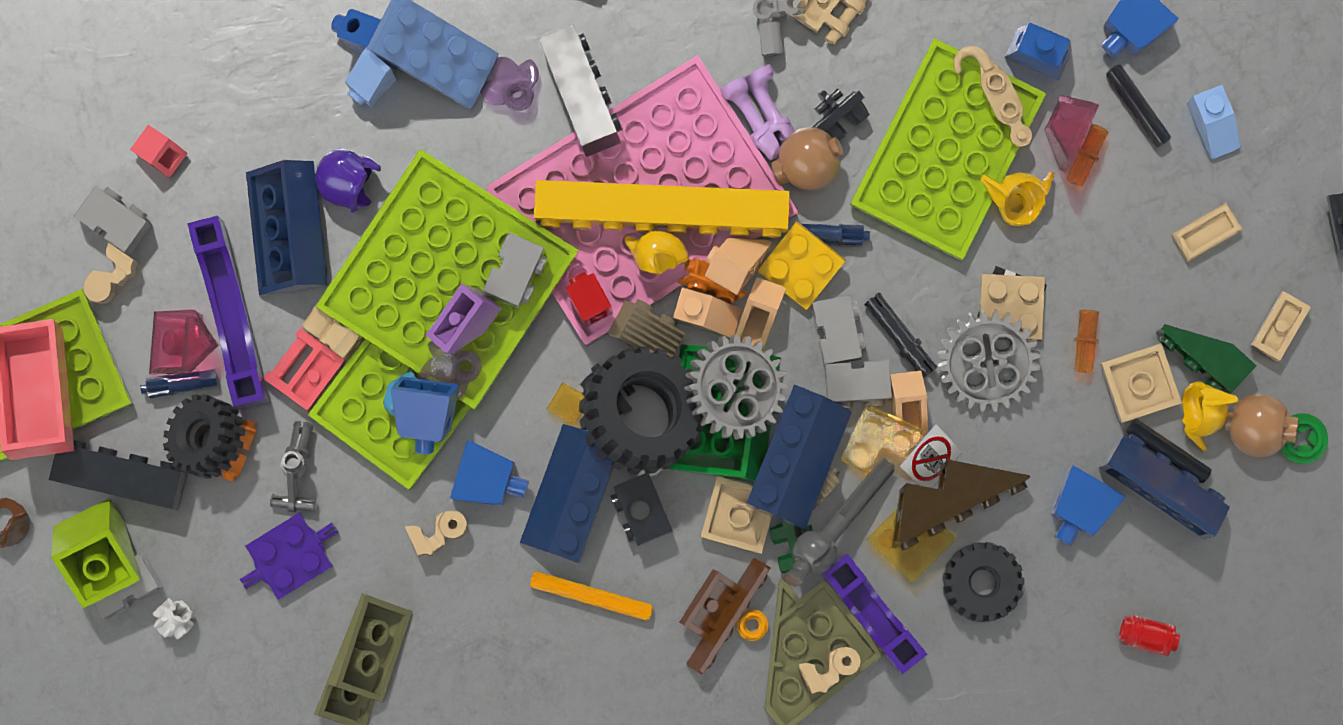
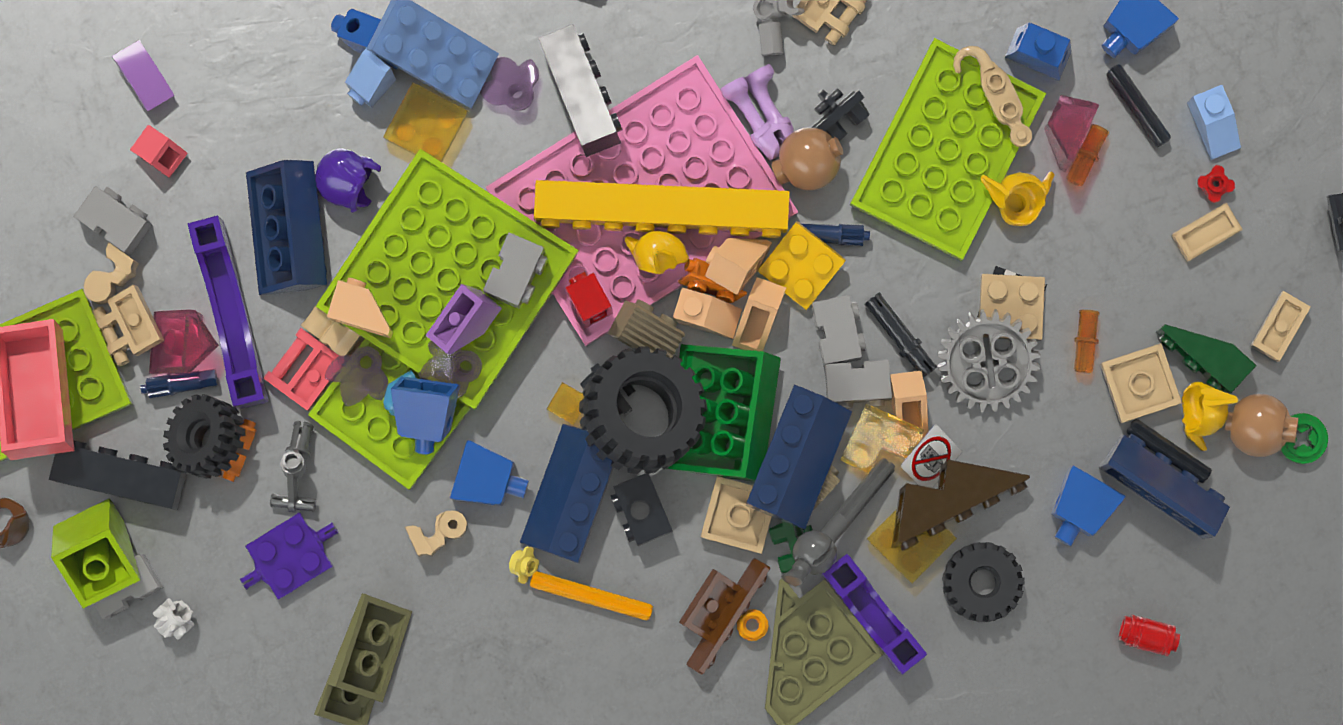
light grey gear [685,334,788,440] -> none
tan leg [797,647,861,694] -> none
none -> tan plate [93,285,165,367]
none -> medium lavender slope [112,40,174,111]
none -> plate [325,346,388,406]
none -> light nougat slope [327,278,393,338]
none -> clear yellow plate [383,82,468,162]
none -> light yellow plate [509,546,539,584]
none -> red plate [1197,165,1235,203]

